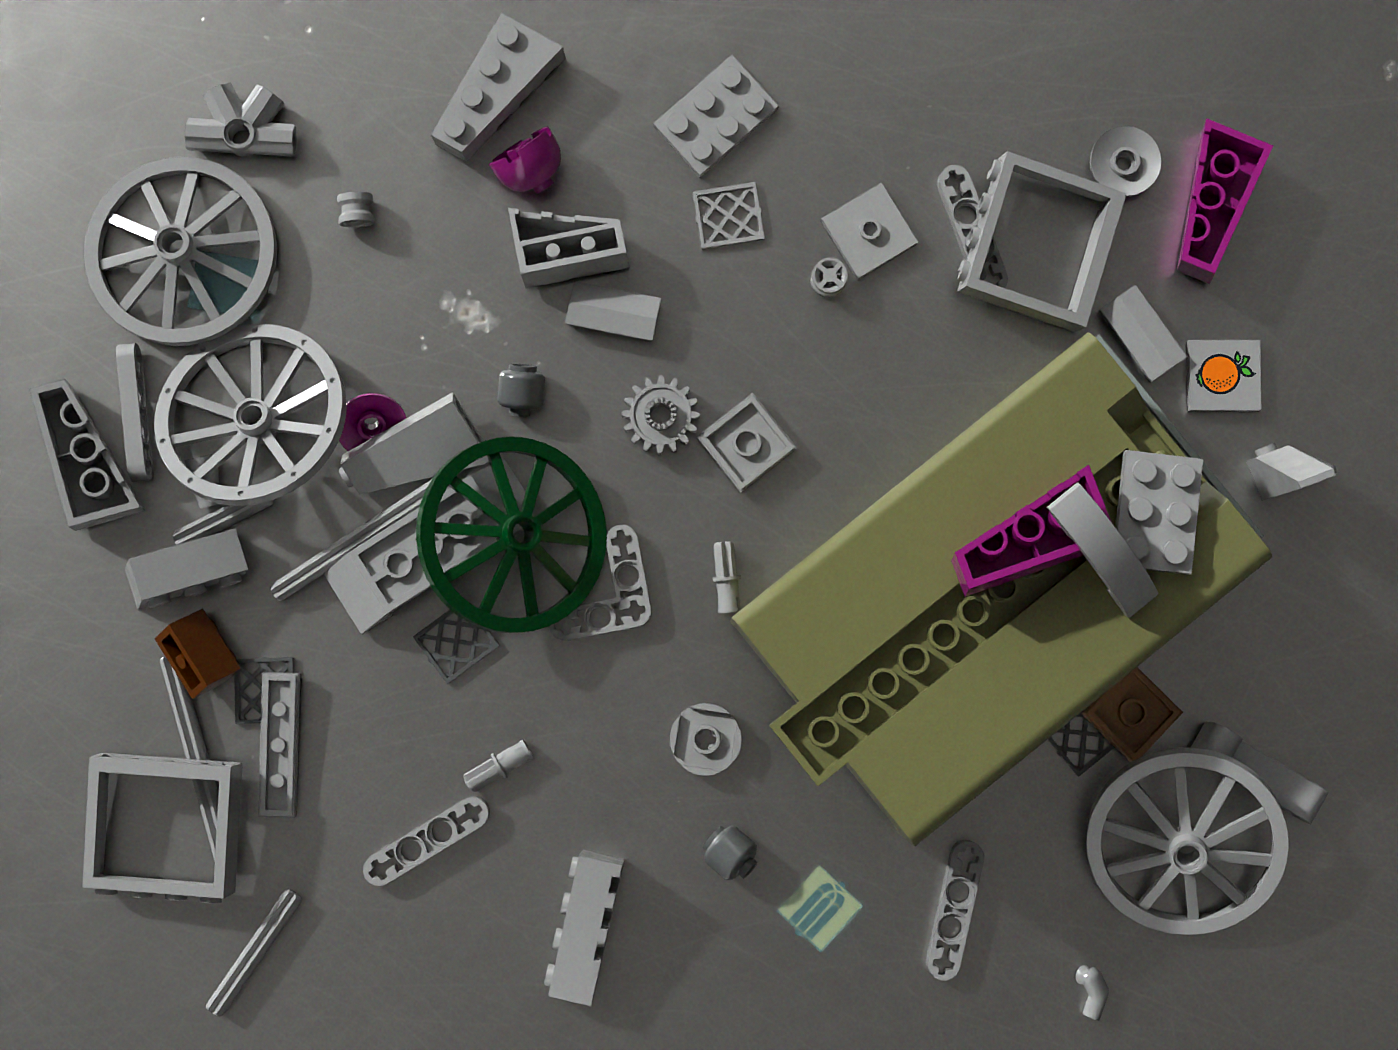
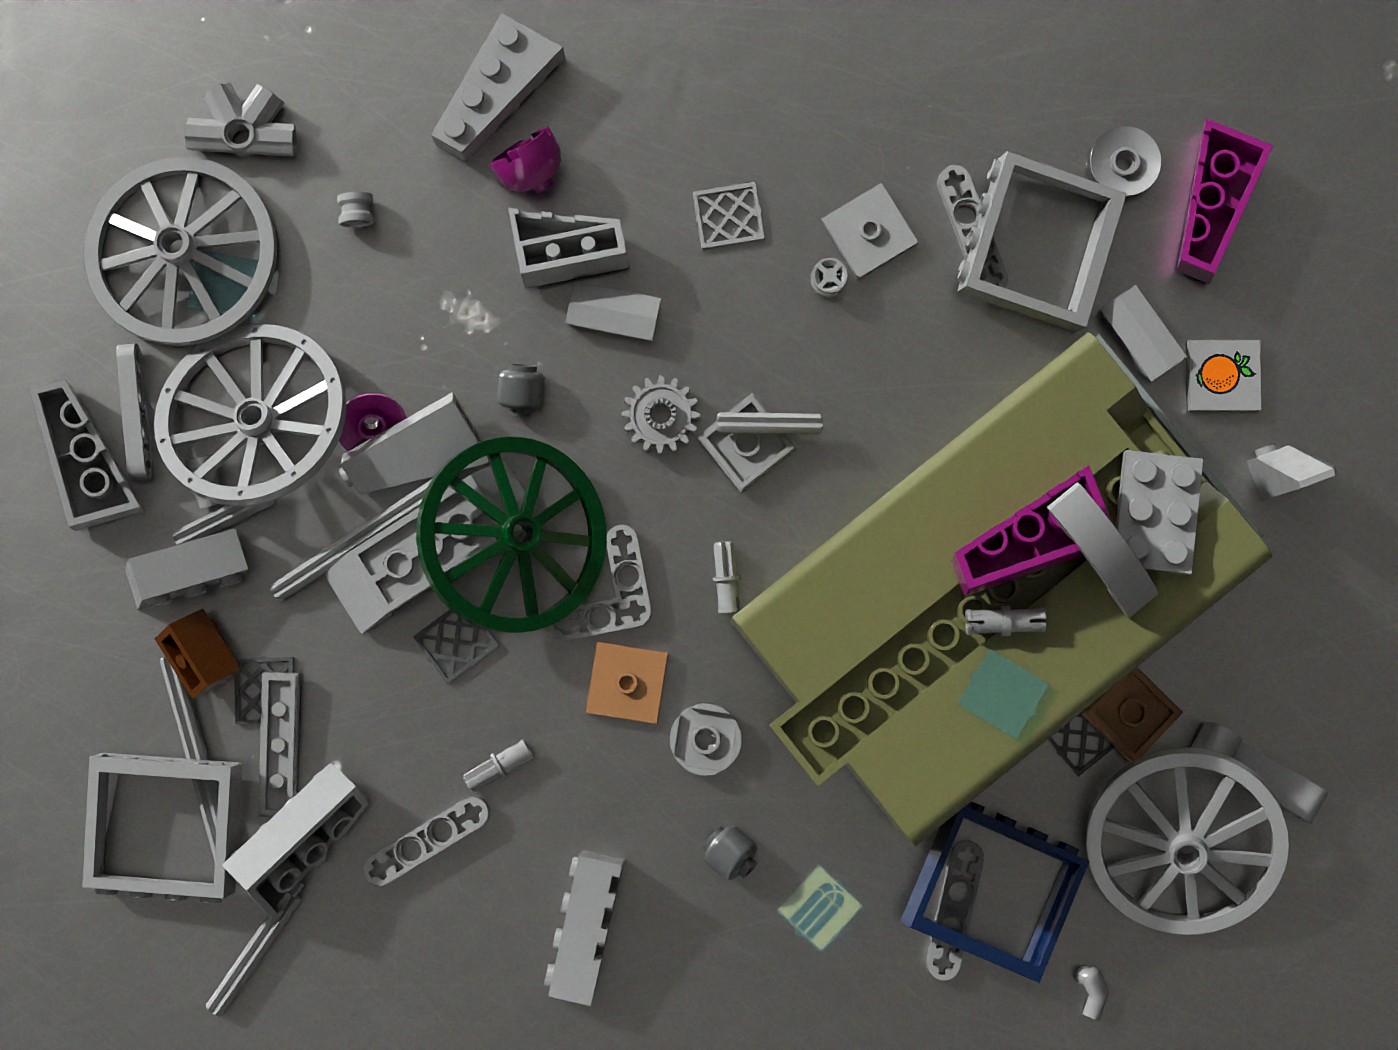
light grey plate [653,54,779,178] -> none
none -> wedge [222,762,369,922]
none -> medium nougat plate [586,642,668,724]
none -> light grey axle [717,412,823,434]
none -> dark blue window [900,801,1090,983]
none -> clear light blue piece [957,649,1049,739]
none -> light grey pin [965,606,1046,636]

